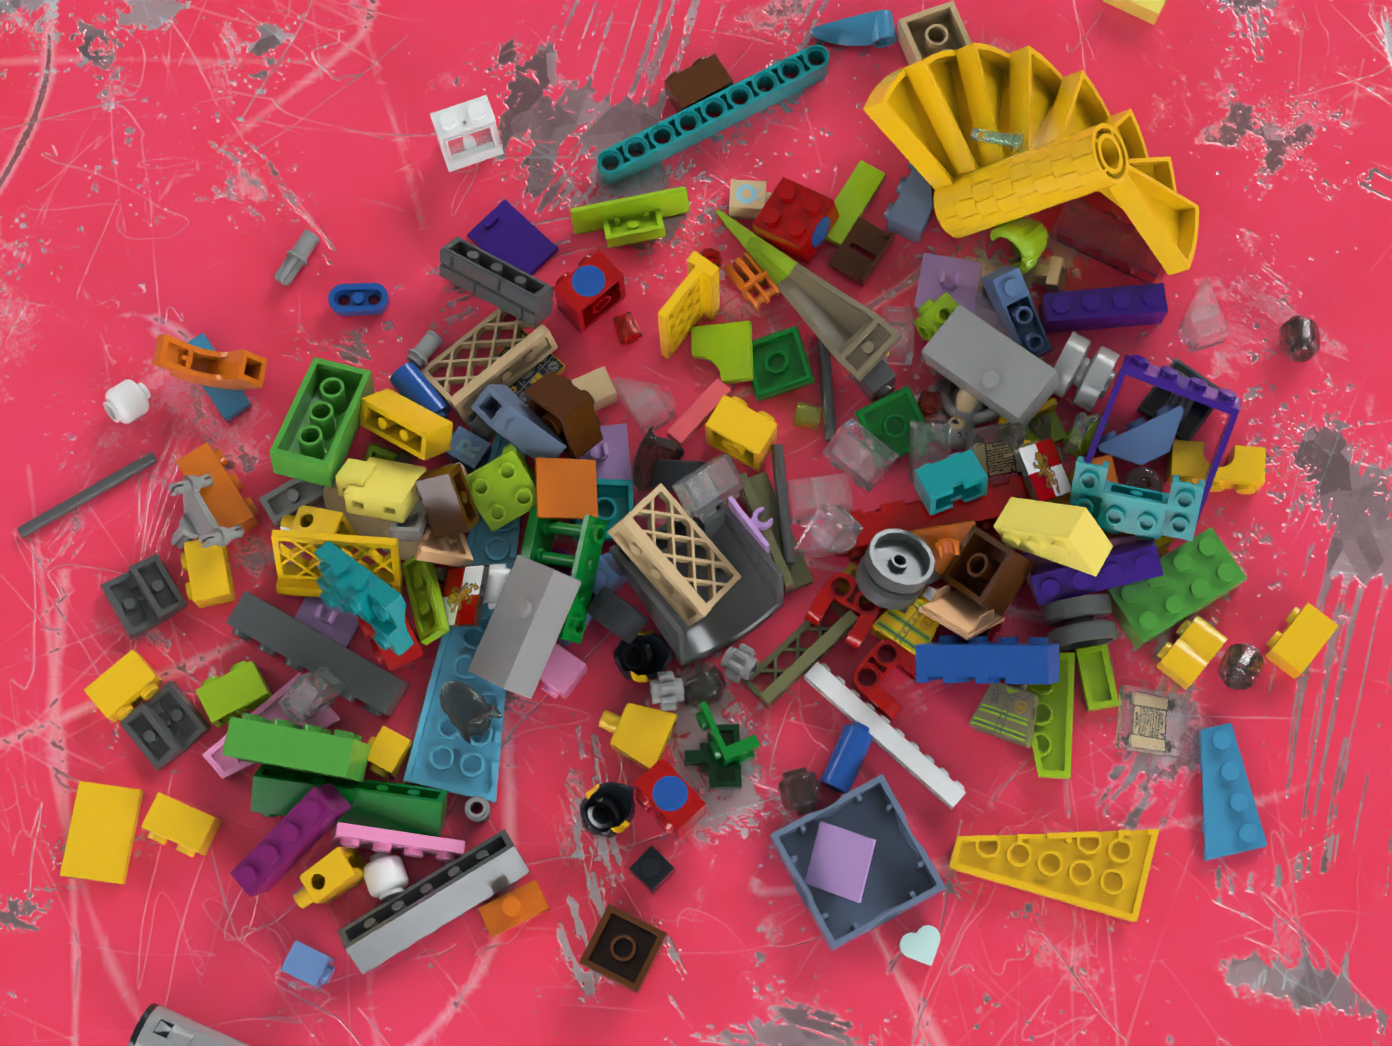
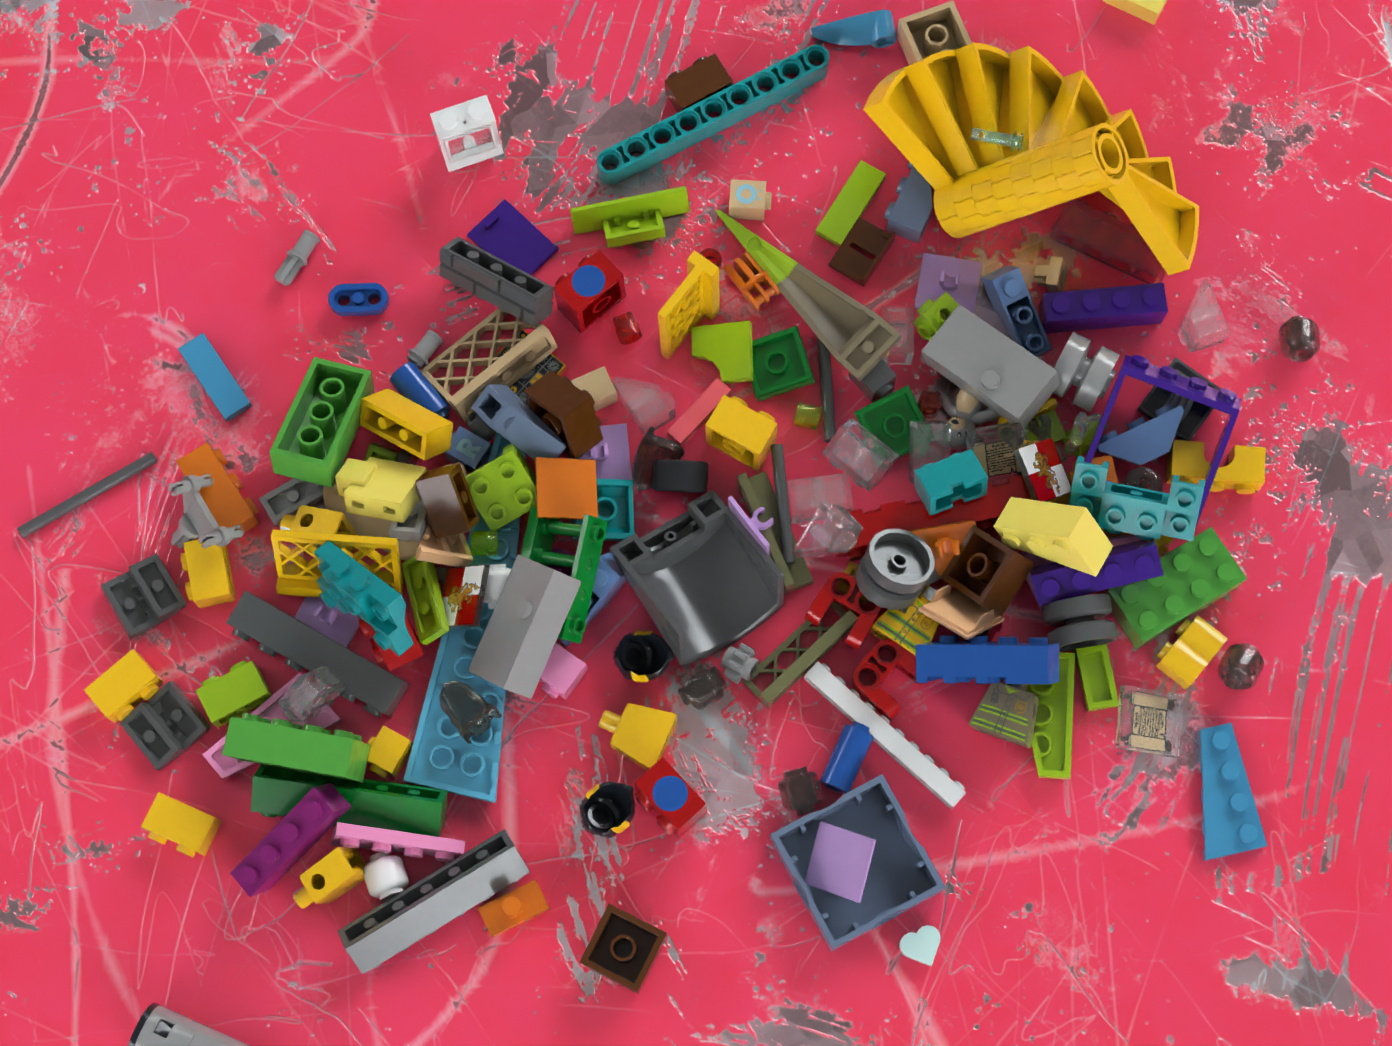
yellow tile [60,781,144,885] -> none
white head [103,379,151,424] -> none
orange arch [152,334,268,390] -> none
medium blue brick [280,940,335,988] -> none
light grey pin [465,796,491,823] -> none
black tyre [586,587,648,643] -> none
tan fence [607,483,742,626] -> none
black brick [629,845,675,895] -> none
light grey gear [650,671,684,711] -> none
clear brick [672,453,746,520] -> none
dark green hinge [684,724,742,789] -> none
green bracket [695,701,760,766] -> none
red brick [752,177,839,264] -> none
yellow wing [948,829,1159,923] -> none
lime hair [990,218,1048,276] -> none
yellow brick [1264,602,1339,679] -> none
none -> clear neon green hose [471,531,499,556]

